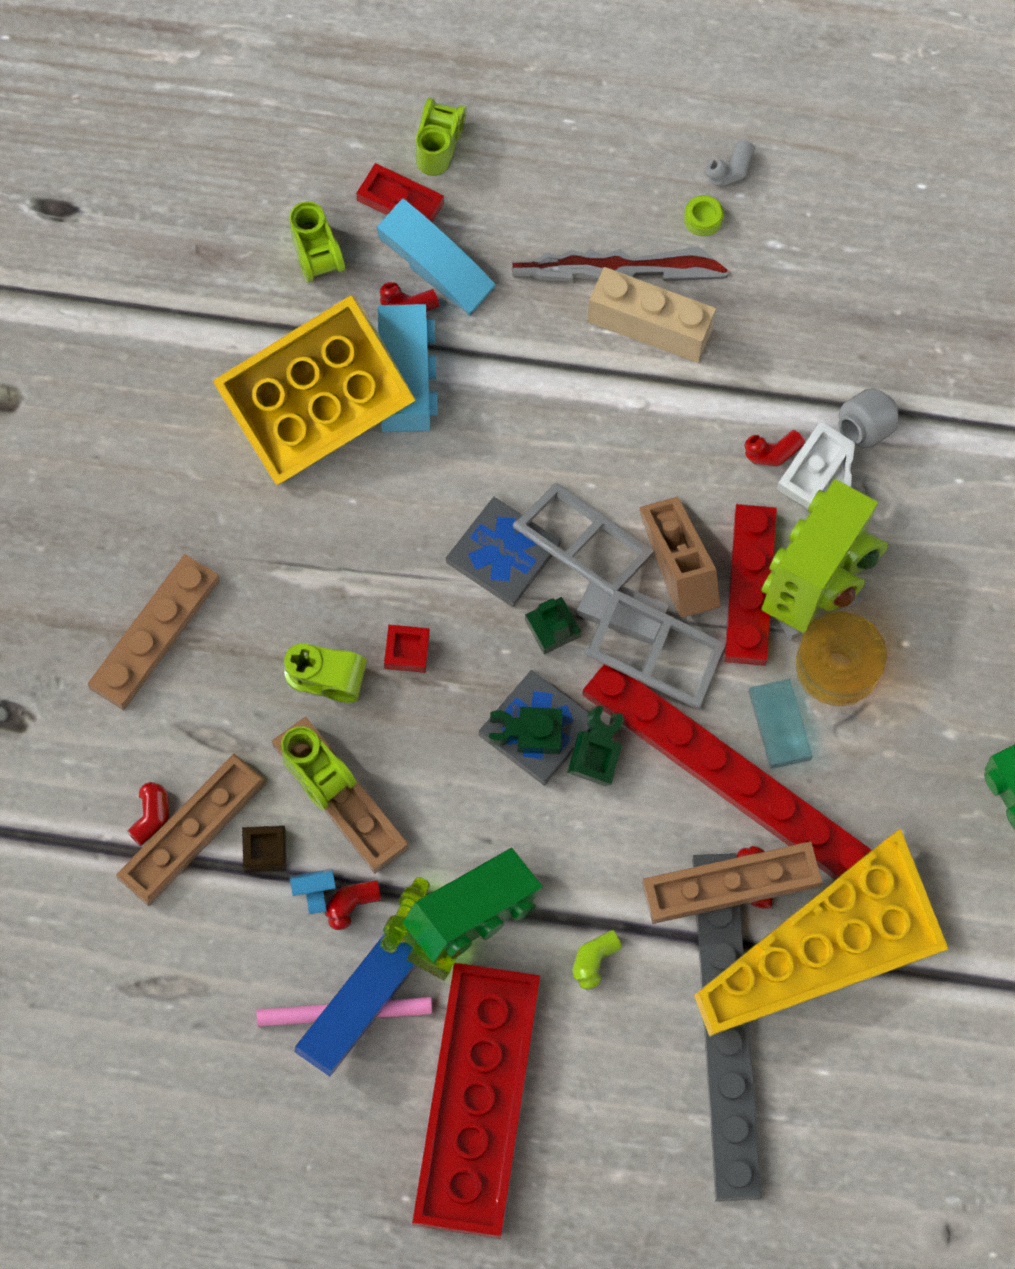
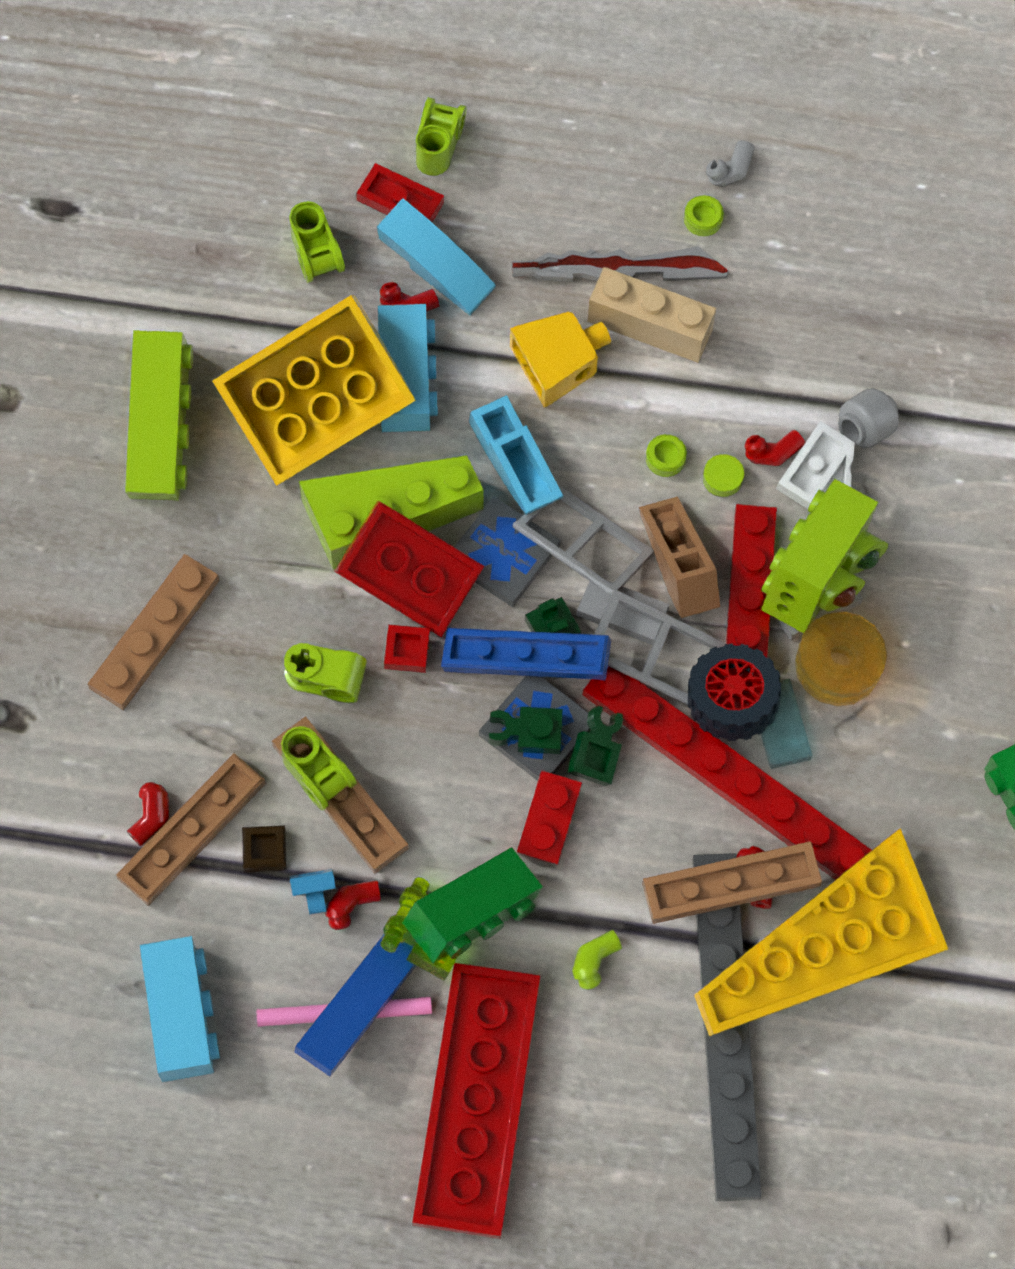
none -> lime wedge [125,330,193,501]
none -> medium azure brick [140,936,220,1082]
none -> lime wedge [299,455,484,570]
none -> red tile [334,501,484,637]
none -> blue tile [441,628,611,680]
none -> medium azure slope [469,395,563,515]
none -> yellow torso [510,312,611,408]
none -> red plate [517,770,583,865]
none -> lime tile [646,434,687,477]
none -> black wheel [687,643,782,741]
none -> lime tile [703,454,744,497]

